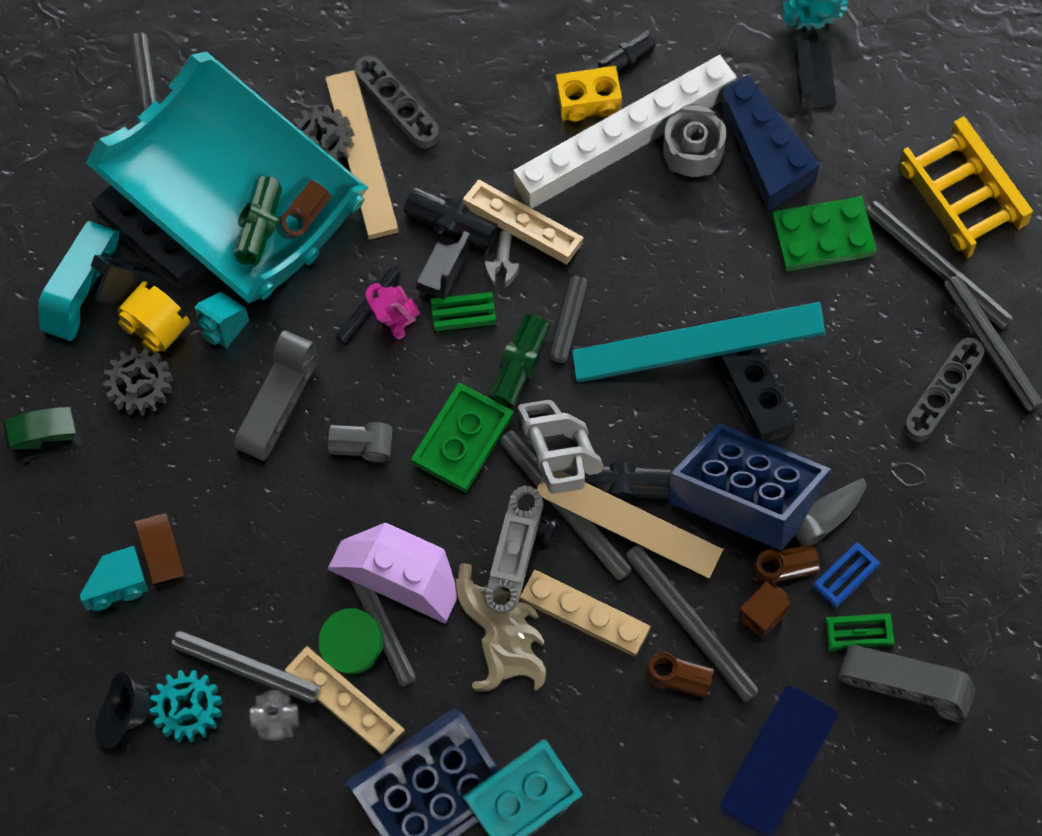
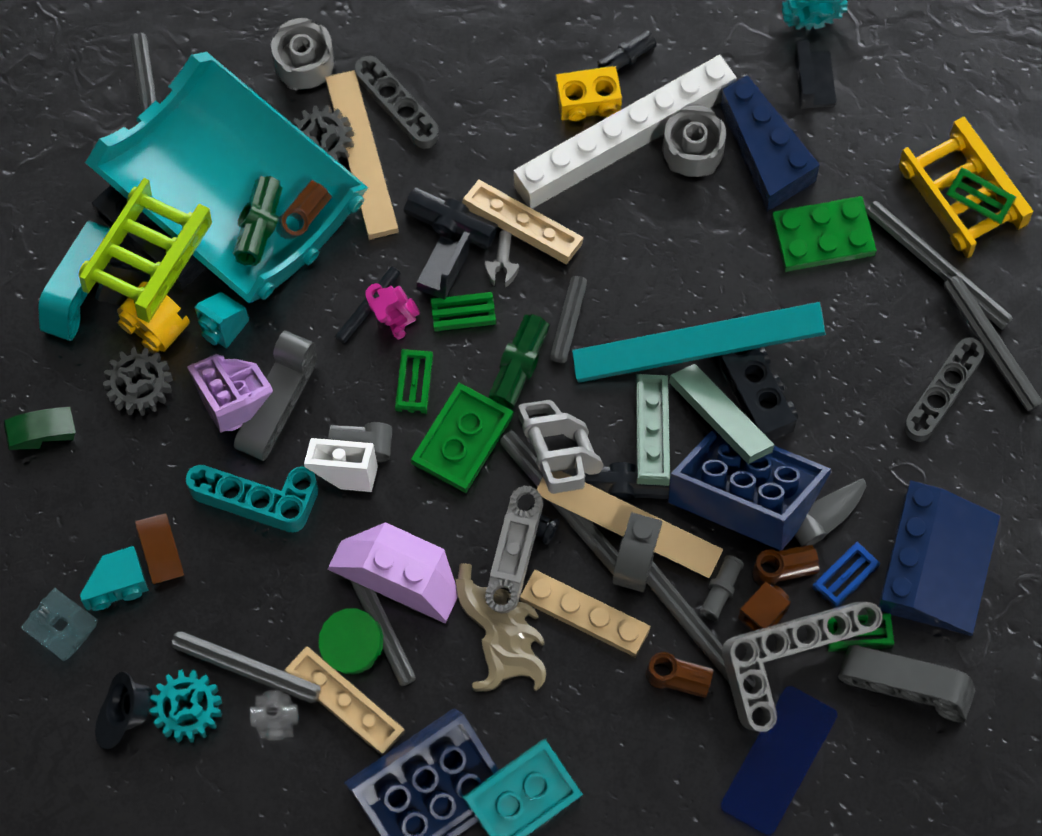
none -> clear light blue piece [21,587,98,661]
none -> lime fence [79,178,212,323]
none -> teal beam [186,465,318,533]
none -> lavender wedge [187,354,273,433]
none -> light grey brick [271,18,334,90]
none -> white slope [304,438,378,492]
none -> green tile [395,349,433,414]
none -> dark grey brick [612,512,663,592]
none -> sand green tile [636,374,670,486]
none -> sand green tile [669,364,774,464]
none -> dark grey pin [699,555,744,621]
none -> light grey beam [722,602,882,732]
none -> dark blue slope [878,480,1000,636]
none -> green tile [946,167,1016,225]

